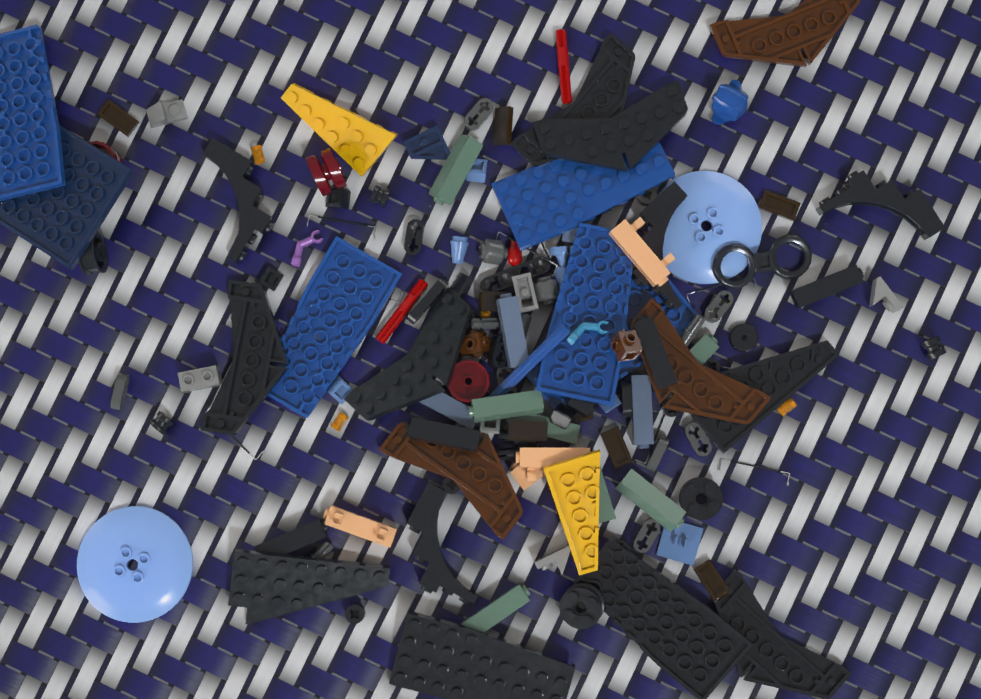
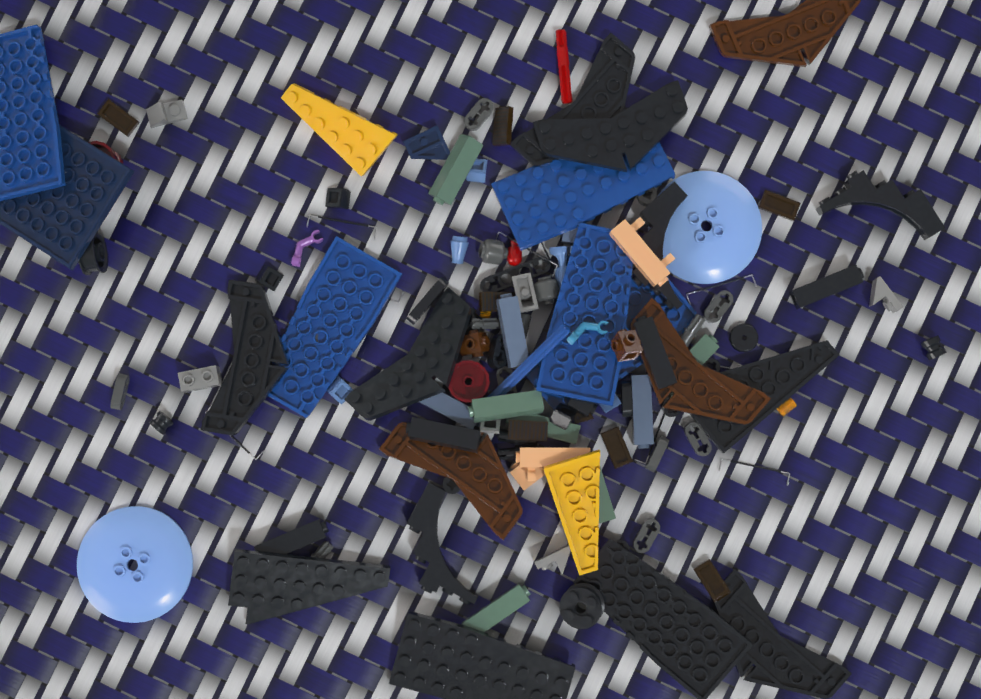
black arch [203,138,274,264] -> none
light orange piece [251,145,265,165] -> none
dark red wheel [305,147,347,196] -> none
light nougat brick [323,505,398,548] -> none
light orange piece [330,412,349,432] -> none
black wheel [345,603,366,624] -> none
black wheel [370,185,391,208] -> none
red axle [376,279,428,344] -> none
black beam [404,219,424,256] -> none
black slope [450,273,472,295] -> none
sand green brick [615,468,686,532] -> none
medium blue piece [656,523,704,566] -> none
black wheel [679,477,723,520] -> none
blue piece [711,80,749,125] -> none
black bar [712,234,812,289] -> none

